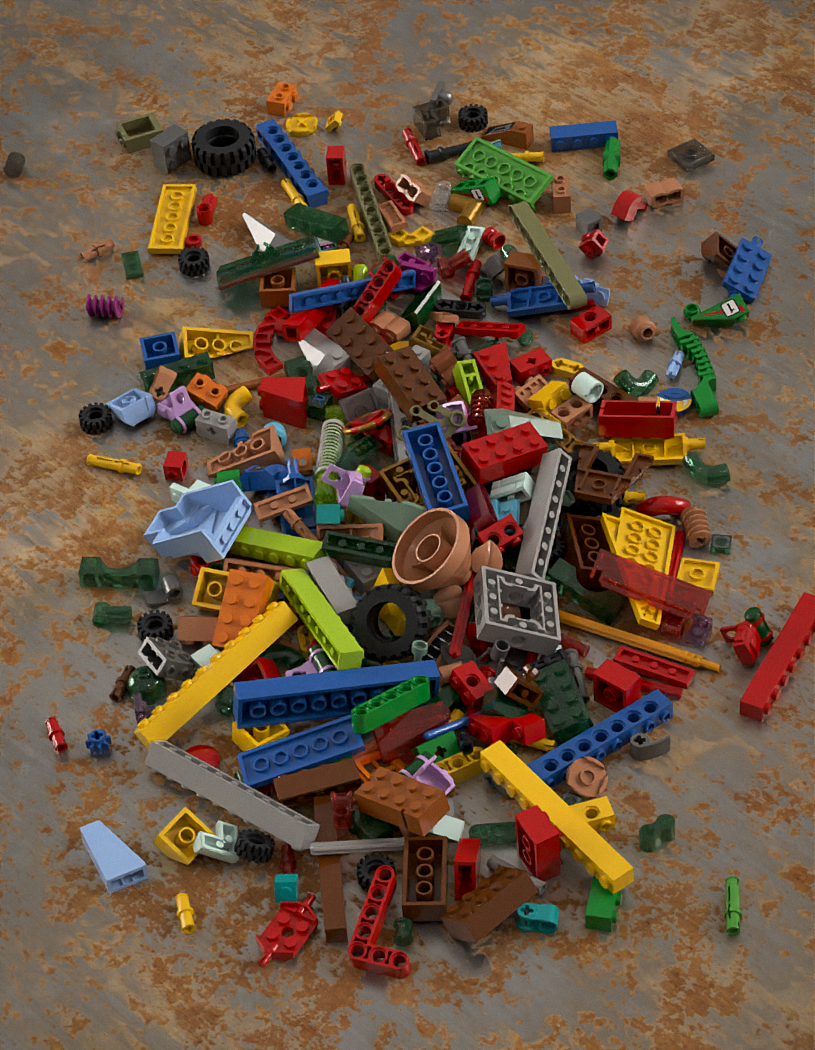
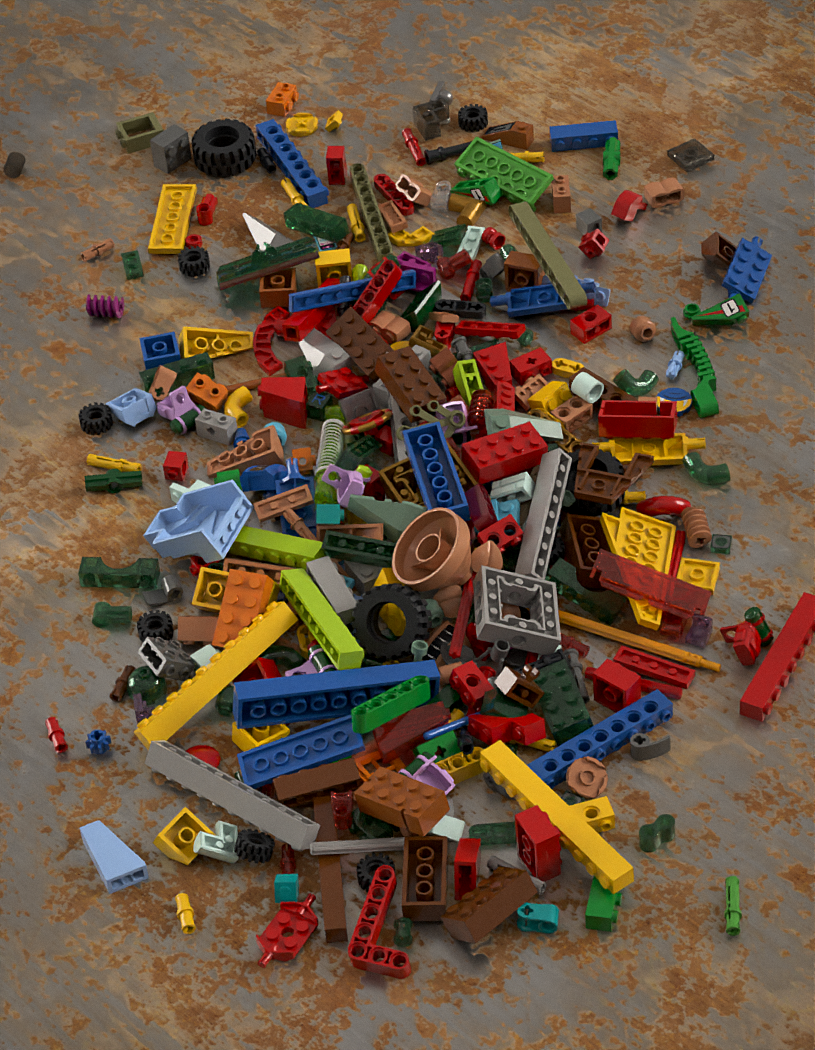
none -> dark green piece [85,469,143,494]

